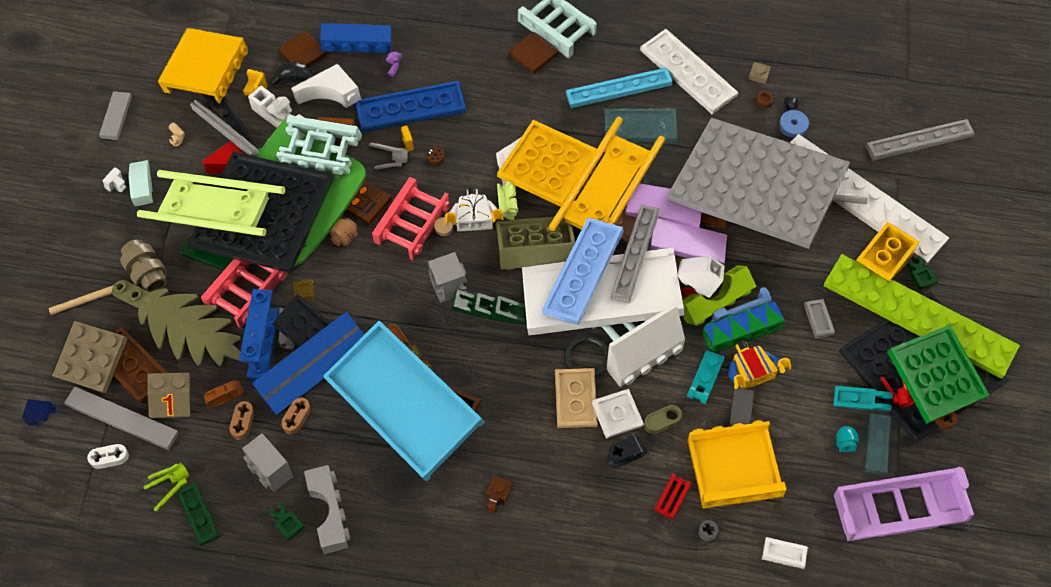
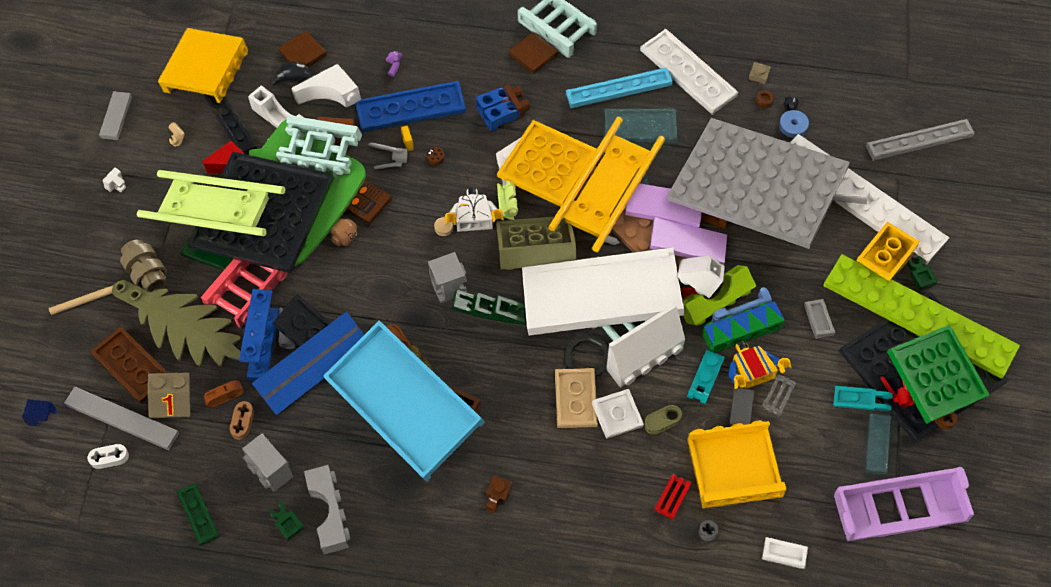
dark tan plate [52,321,128,393] -> none
light aqua slope [129,160,153,206] -> none
lime plant [143,463,189,511] -> none
light grey axle [190,100,259,156] -> none
yellow panel [243,69,267,96] -> none
white tile [266,97,292,120] -> none
medium nougat beam [281,398,311,435] -> none
clear yellow tile [293,279,315,300] -> none
blue brick [320,23,391,53] -> none
coral fence [372,177,450,260] -> none
light blue plate [542,218,624,325] -> none
black piece [607,434,648,468] -> none
light grey tile [610,205,659,304] -> none
teal piece [836,426,859,452] -> none
none -> blue hips [476,85,530,132]
none -> clear tile [761,374,796,417]

